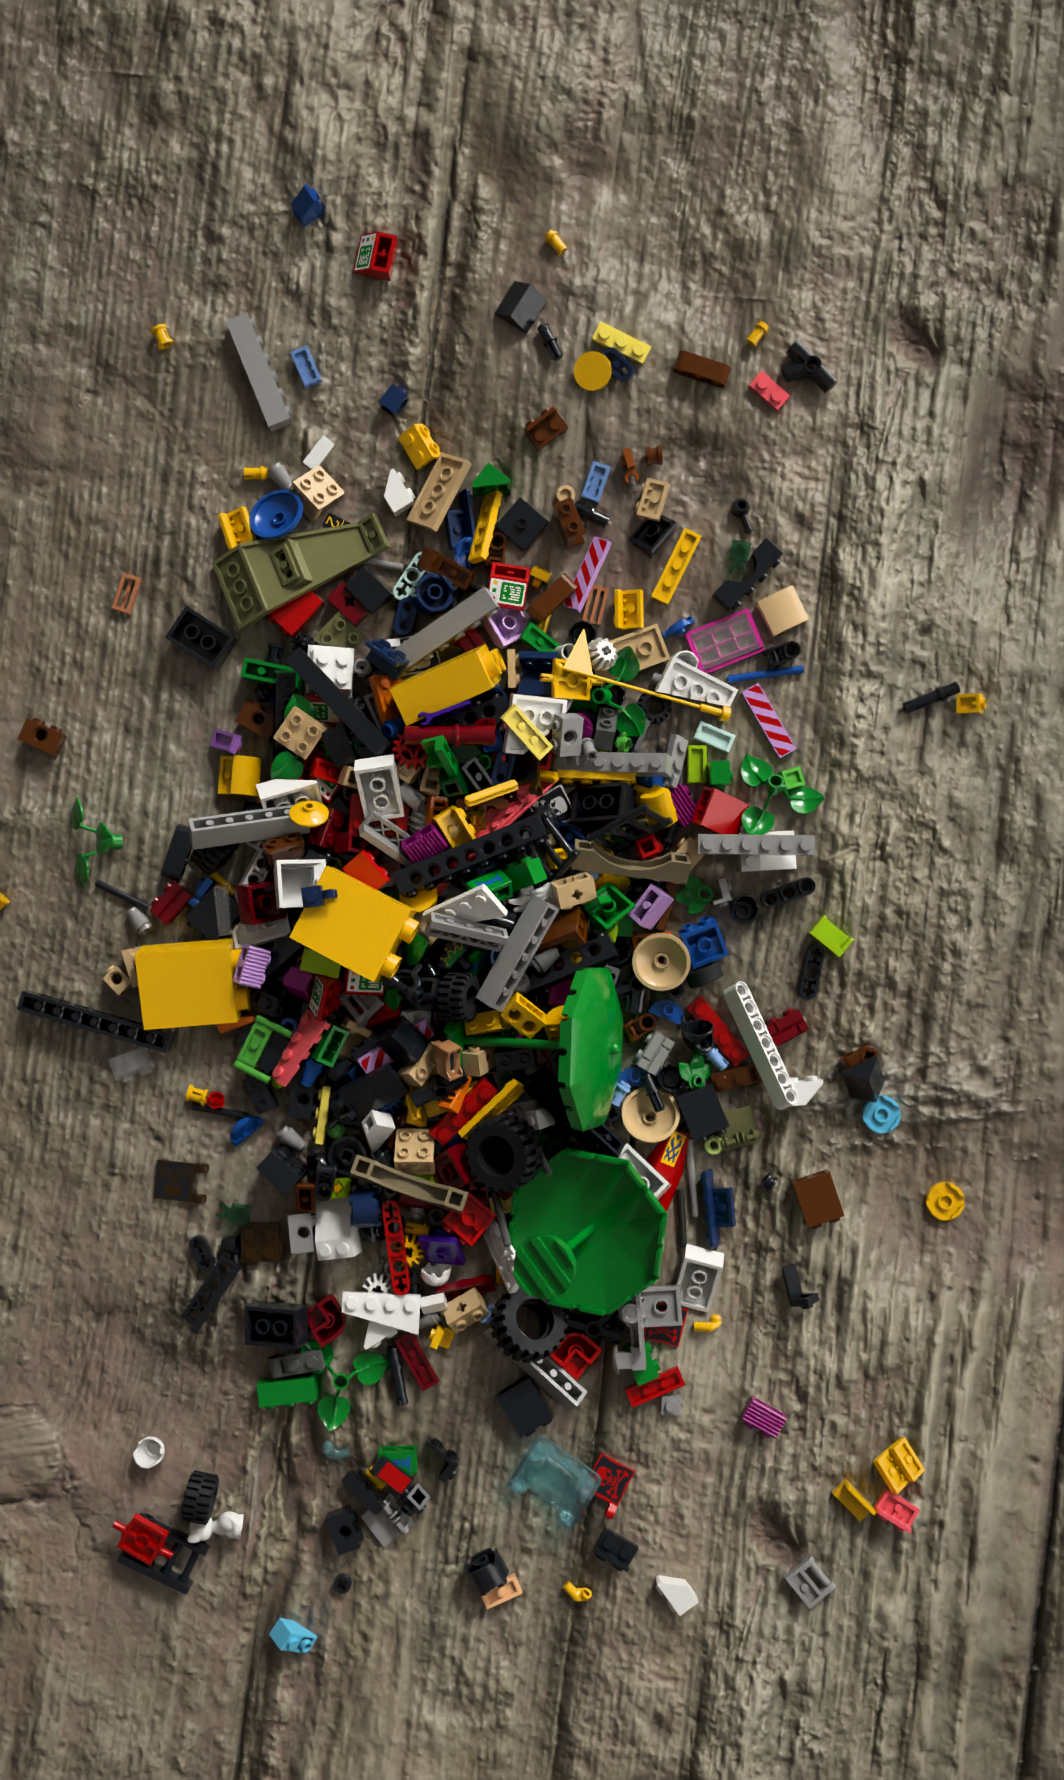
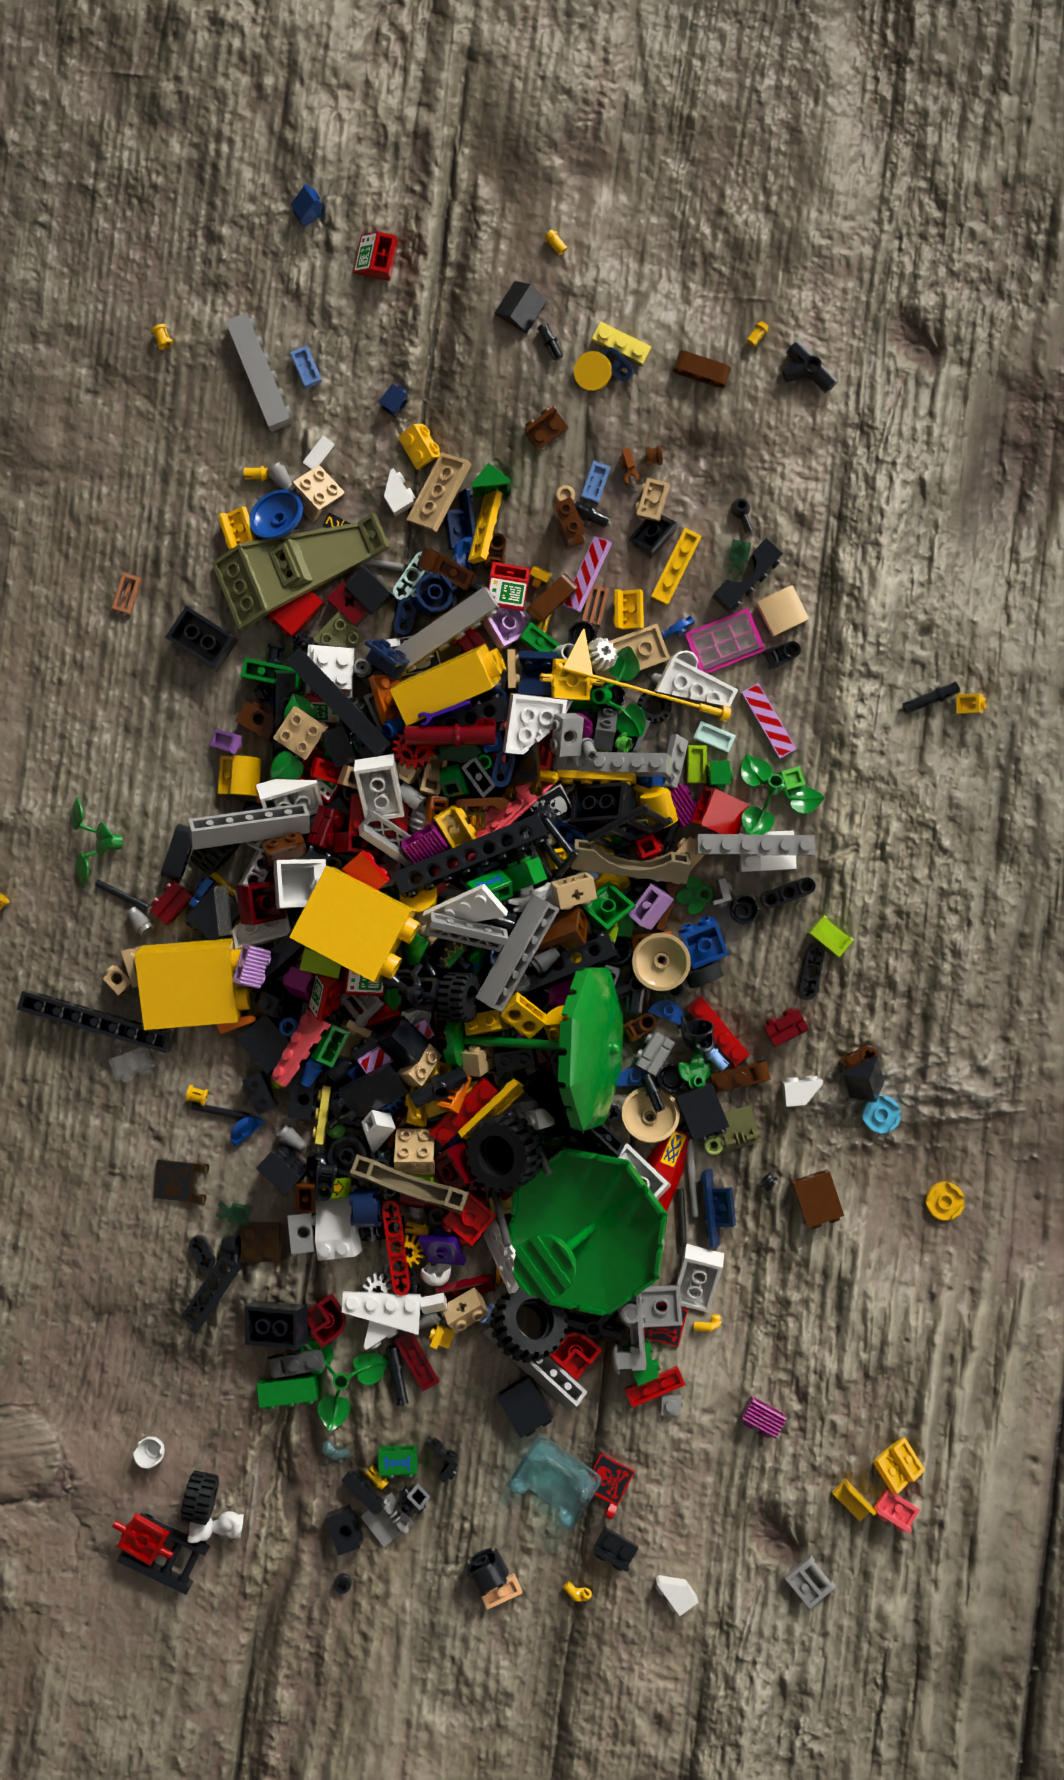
reddish brown brick [18,717,67,757] -> none
red plate [206,1092,225,1109] -> none
bright green plate [233,1015,293,1084] -> none
medium azure slope [269,1618,318,1654] -> none
yellow dish [289,800,329,827] -> none
dark blue plate [301,885,338,908] -> none
red tile [371,1454,413,1495] -> none
green panel [421,735,458,777] -> none
medium nougat piece [431,1039,463,1081] -> none
yellow axle [464,779,518,807] -> none
black plate [495,497,549,551] -> none
light yellow plate [500,704,553,760] -> none
green tile [584,895,612,911] -> none
light blue pin [612,1080,631,1106] -> none
white beam [724,981,798,1110] -> none
blue bar [727,665,804,683] -> none
coral plate [748,371,790,412] -> none
black bracket [781,1264,820,1309] -> none

